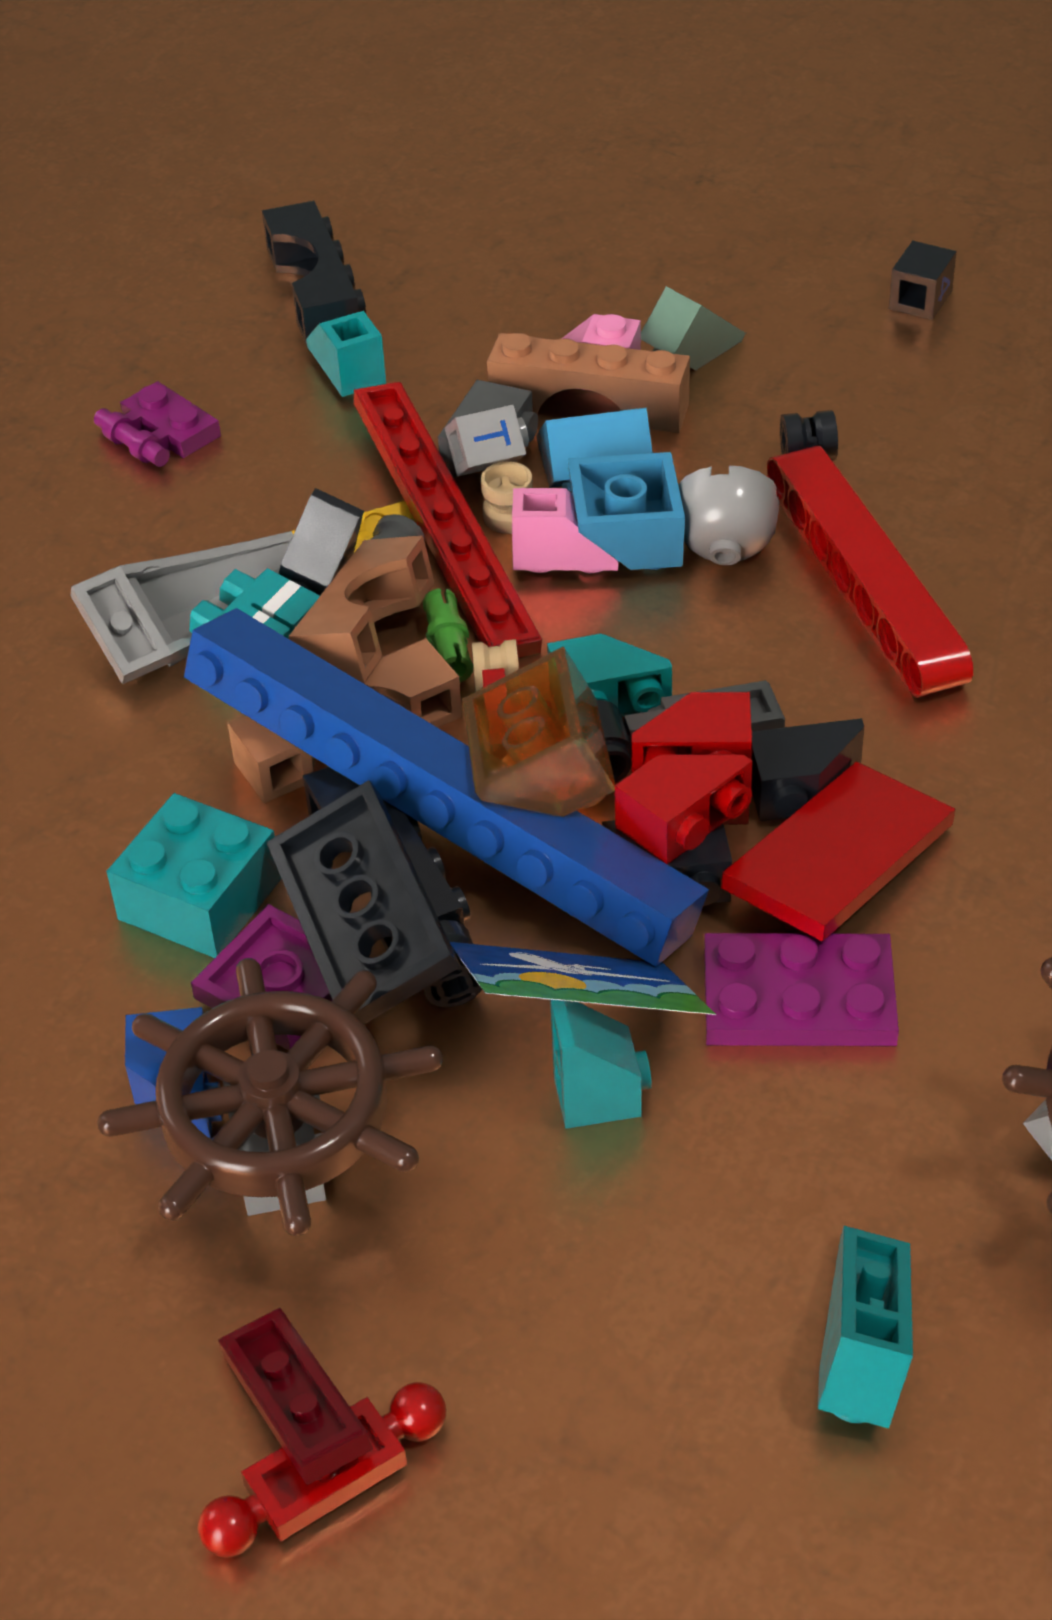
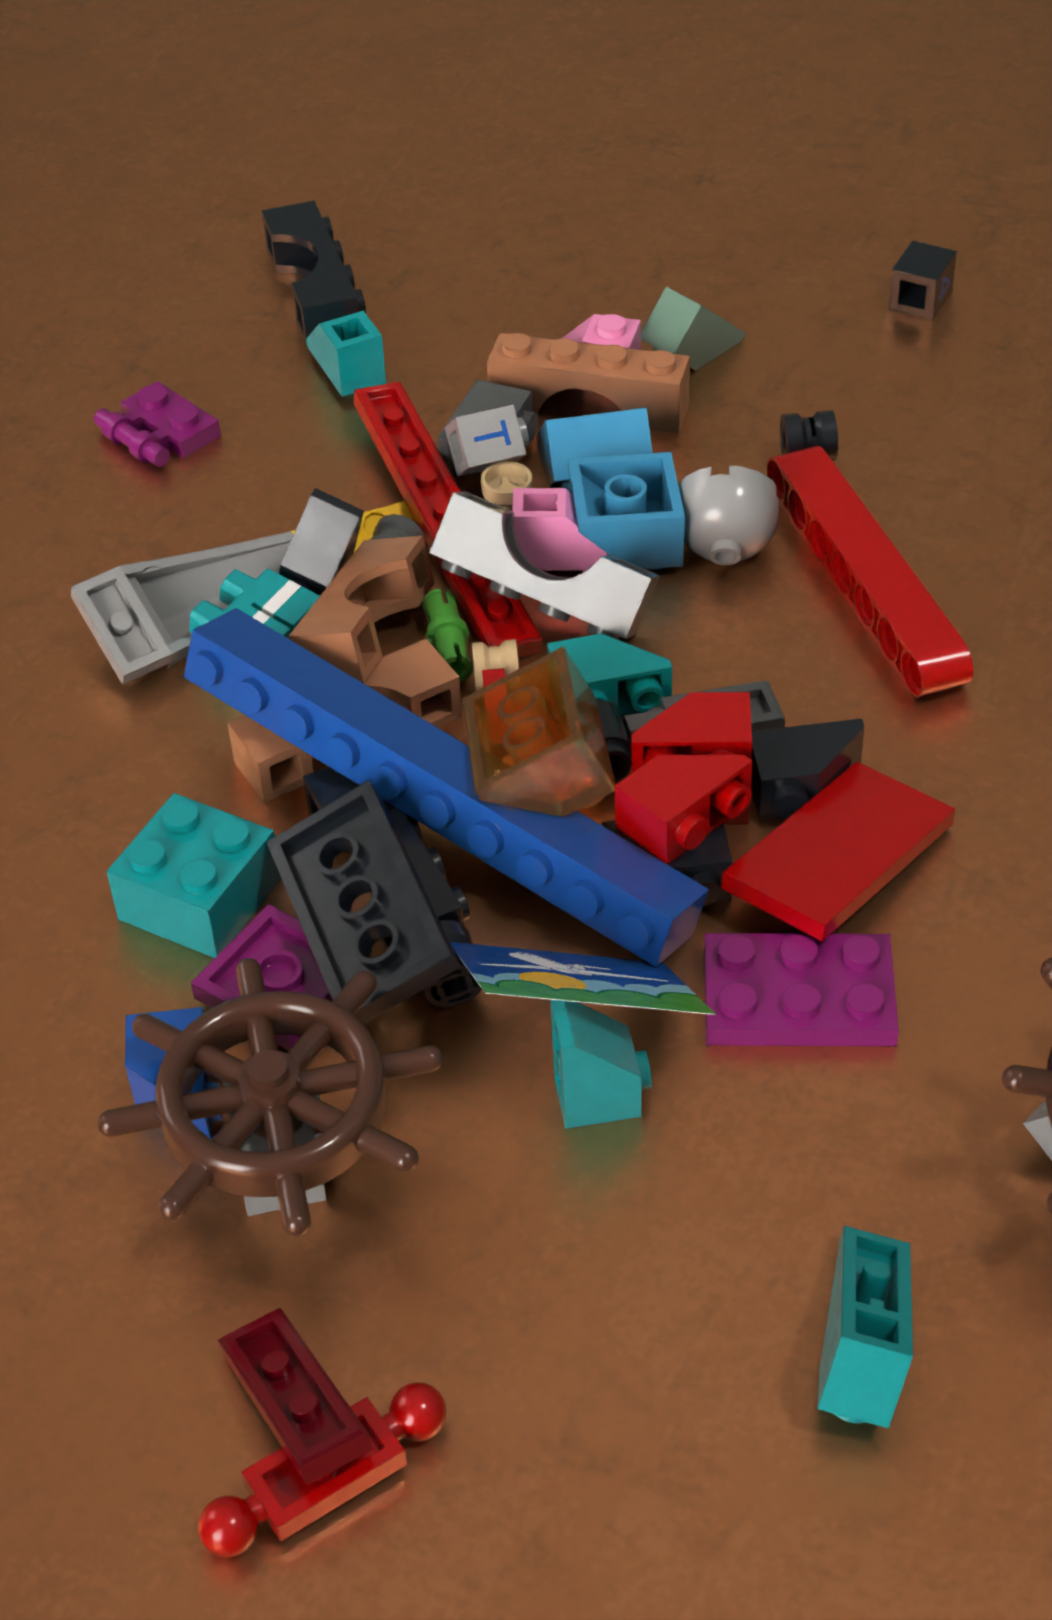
none -> arch [429,492,660,640]

